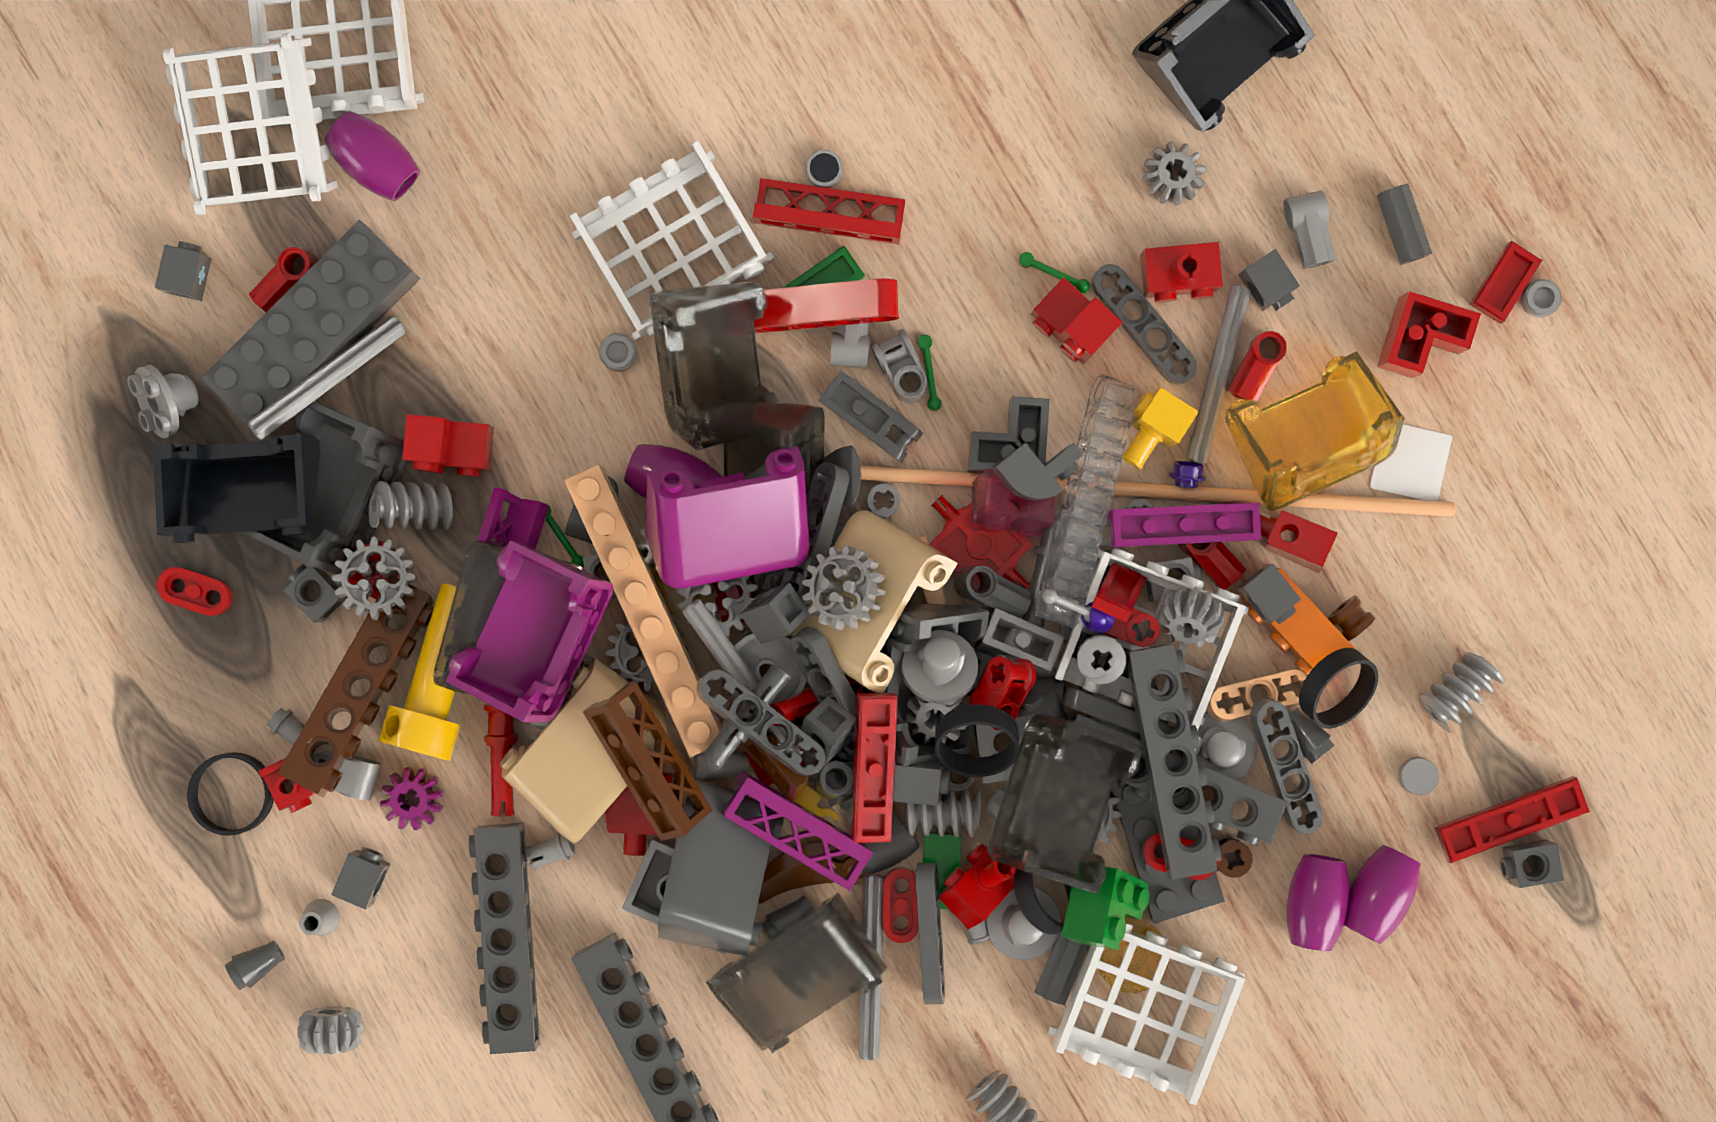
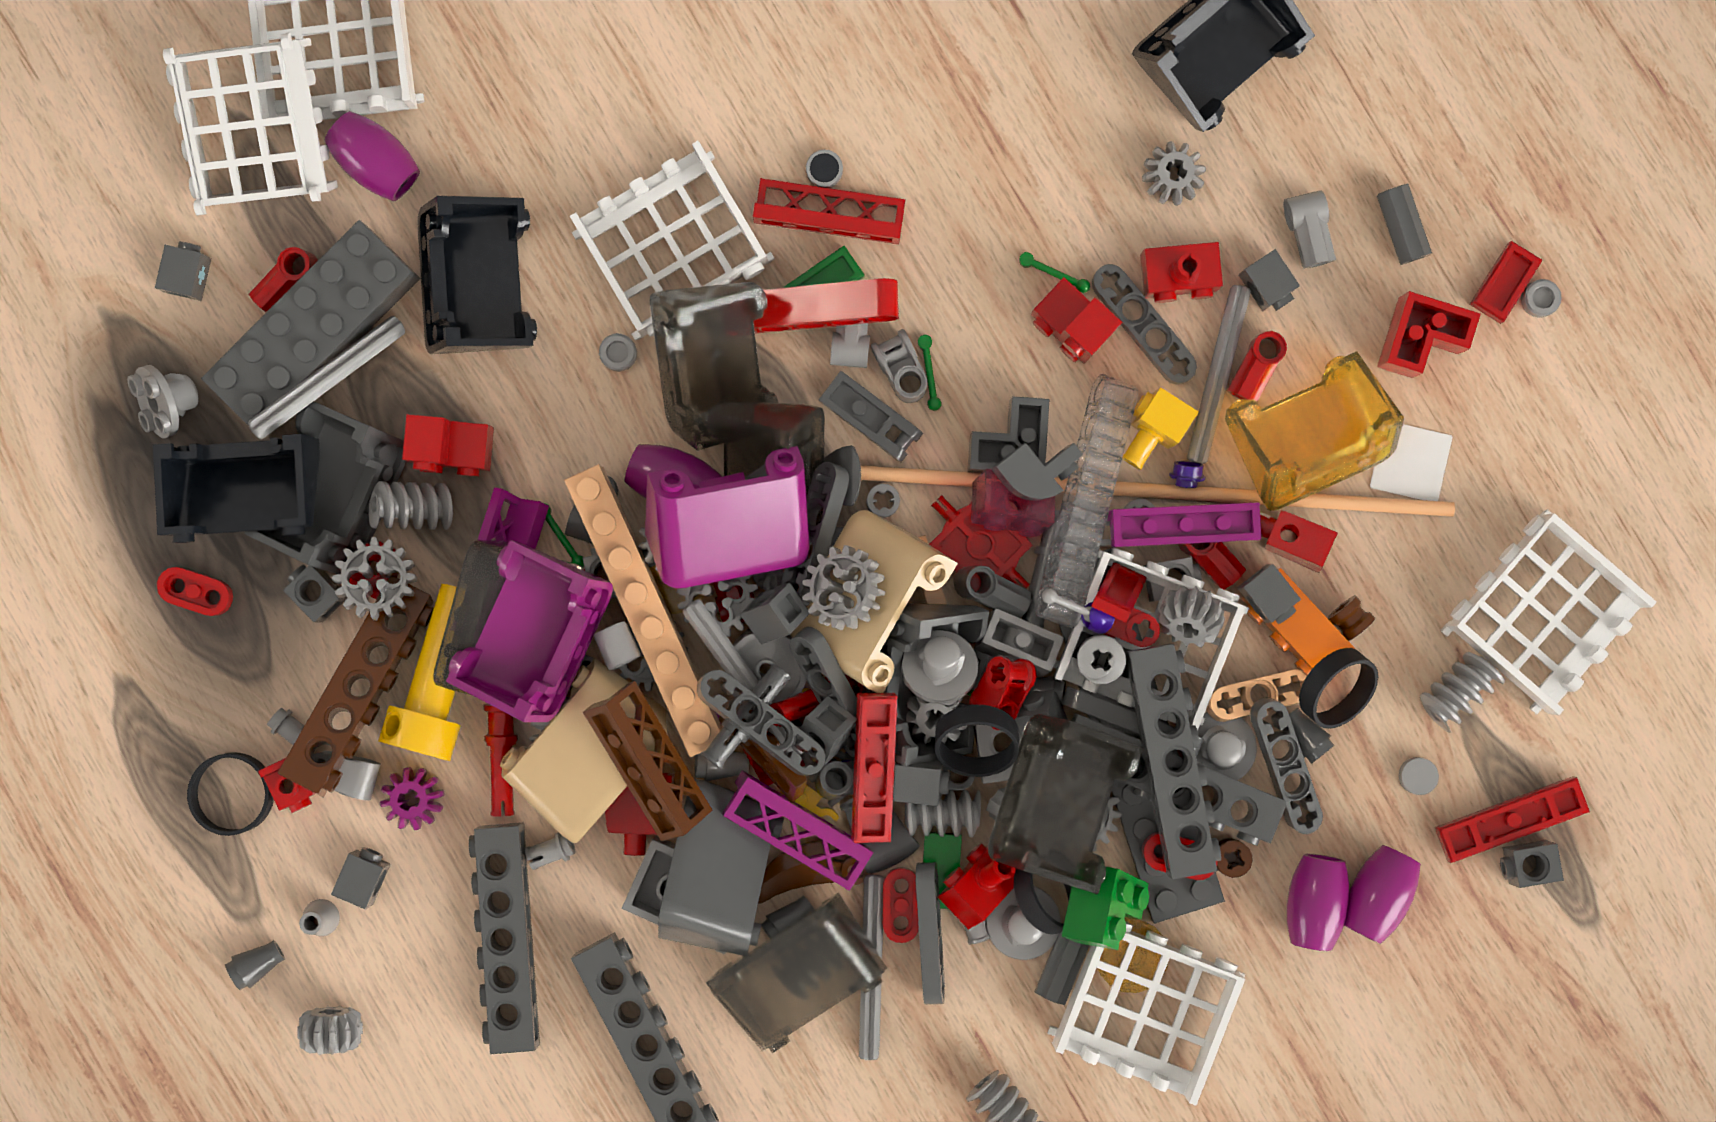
none -> black windscreen [418,196,537,354]
none -> light grey piece [593,621,644,670]
none -> white window [1441,509,1656,715]

